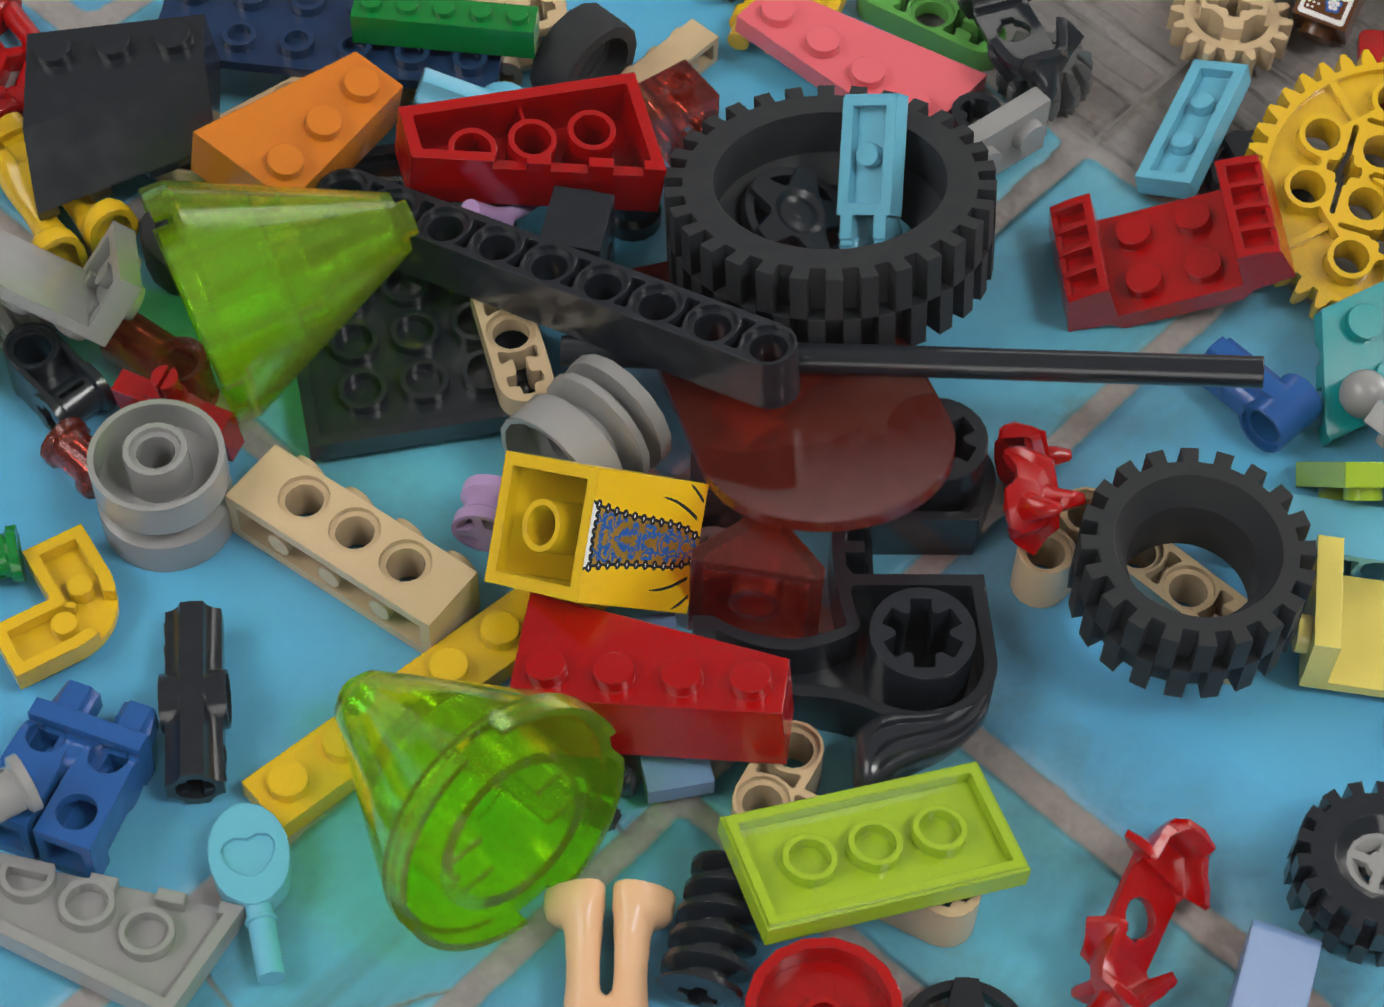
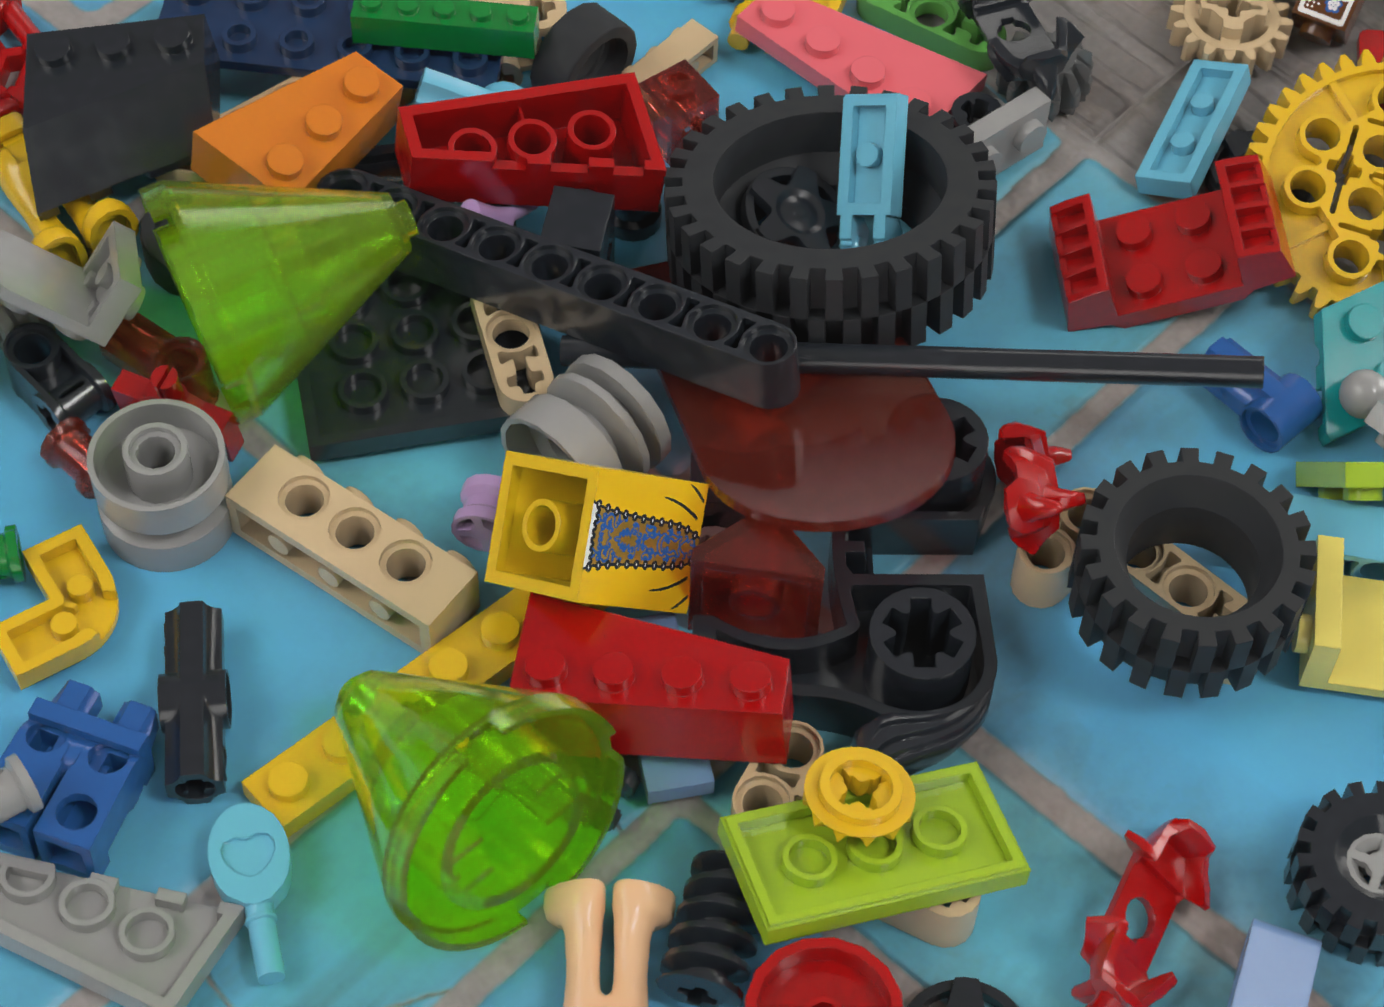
none -> yellow gear [802,747,916,848]

